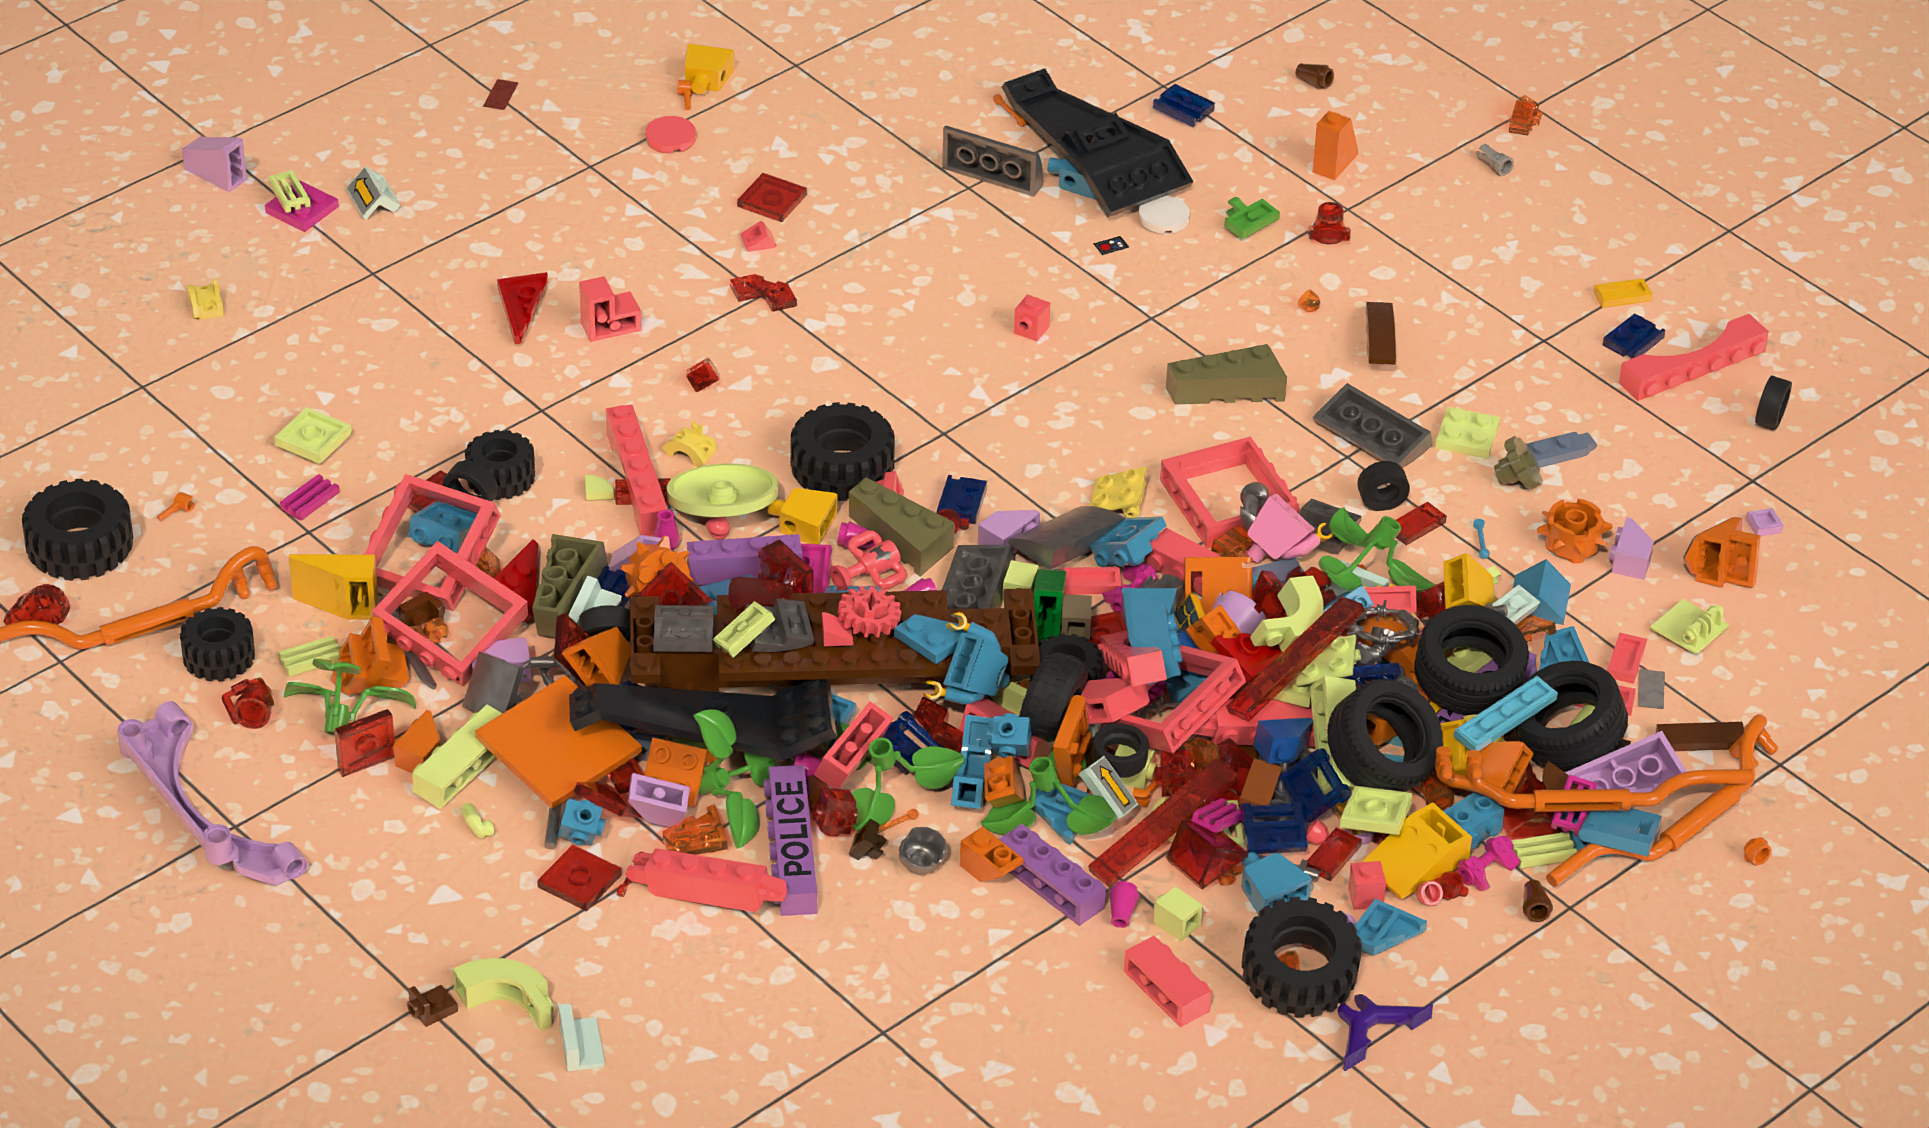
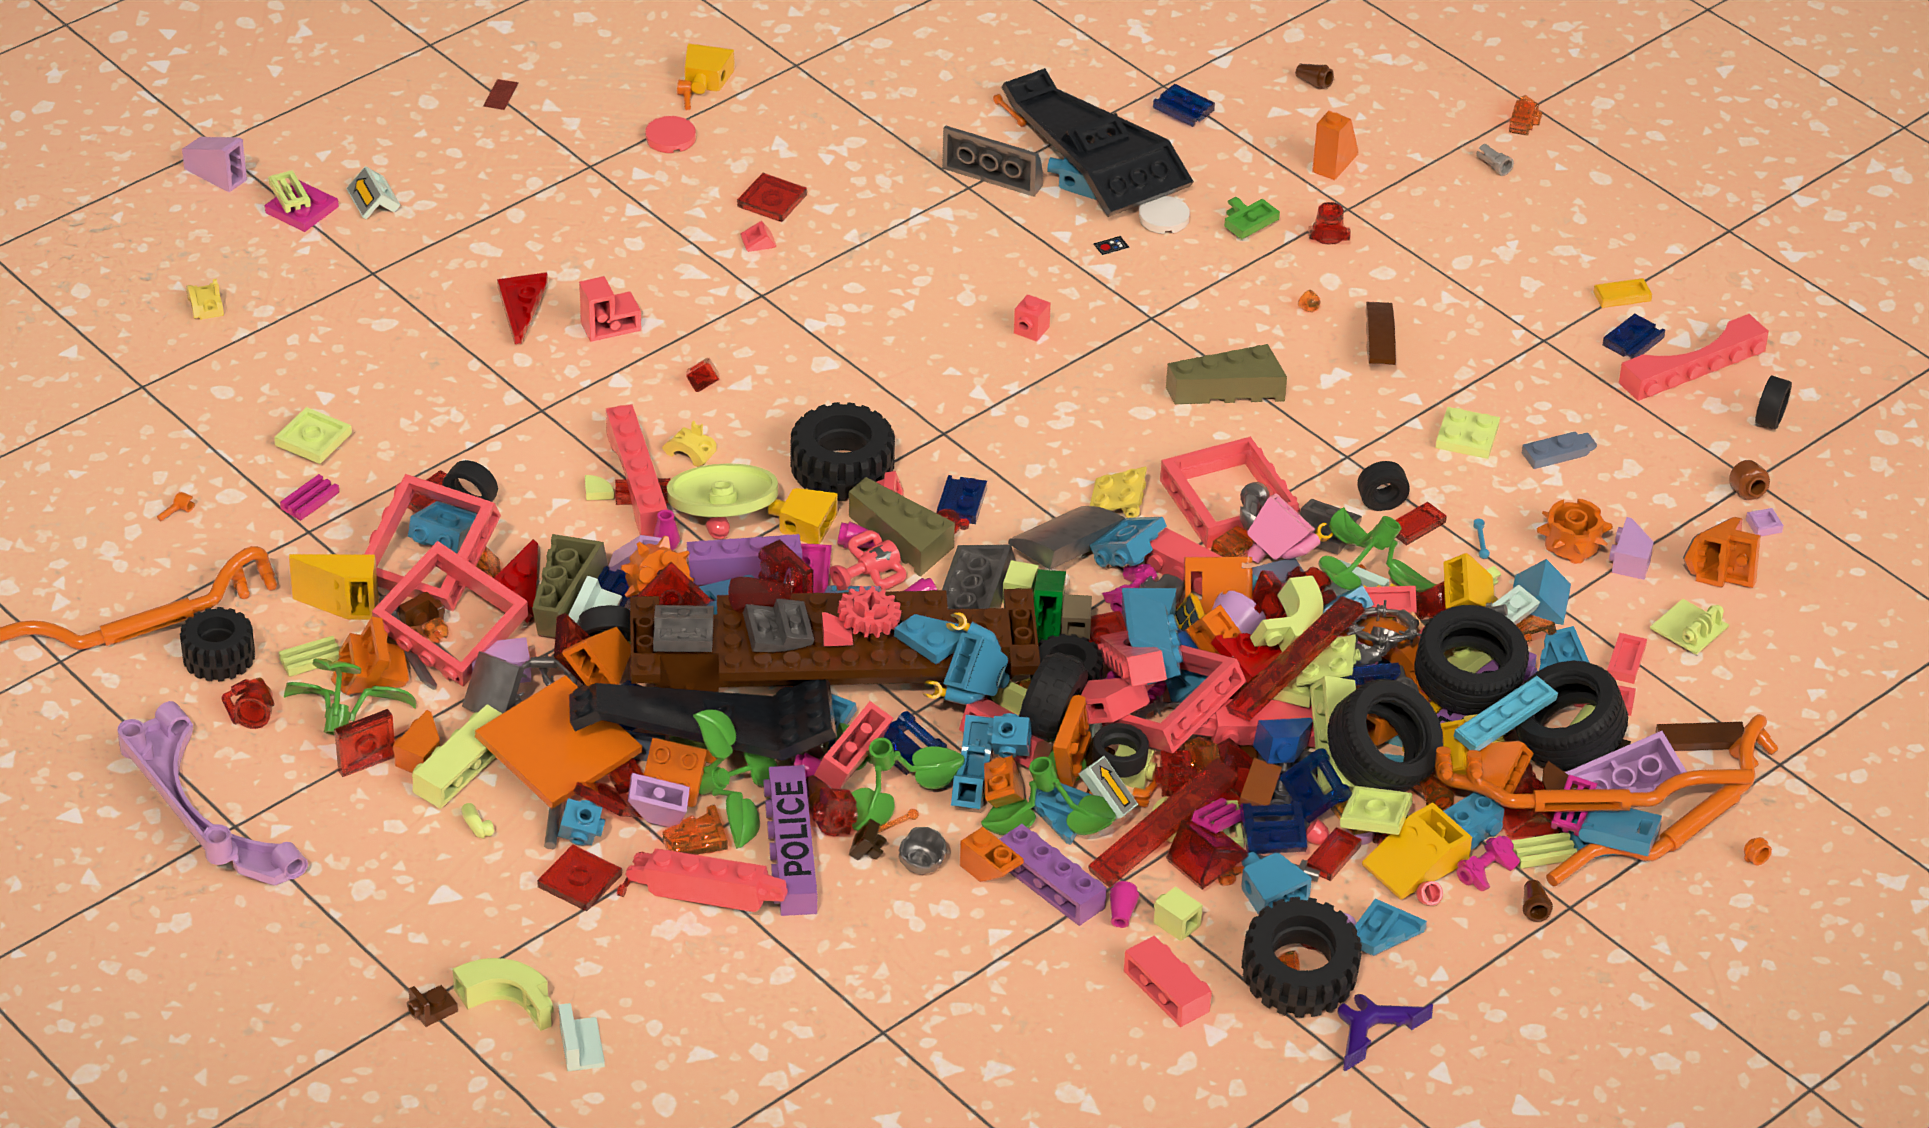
clear red hair [3,584,71,625] -> none
black tyre [22,479,134,581] -> none
black tyre [465,430,535,500] -> none
yellowish green tile [712,601,775,657] -> none
clear red tile [730,274,797,312] -> none
clear red tile [913,696,964,753] -> none
lavender slope [978,510,1040,553] -> none
coral tile [1064,567,1122,595] -> none
flat silver slope [1313,383,1432,468] -> none
coral brick [1348,861,1386,910] -> none
clear red plate [1435,871,1469,900] -> none
olive plant [1494,436,1543,489] -> none
flat silver sticker [1638,669,1665,709] -> none
none -> dark orange head [1729,460,1770,500]

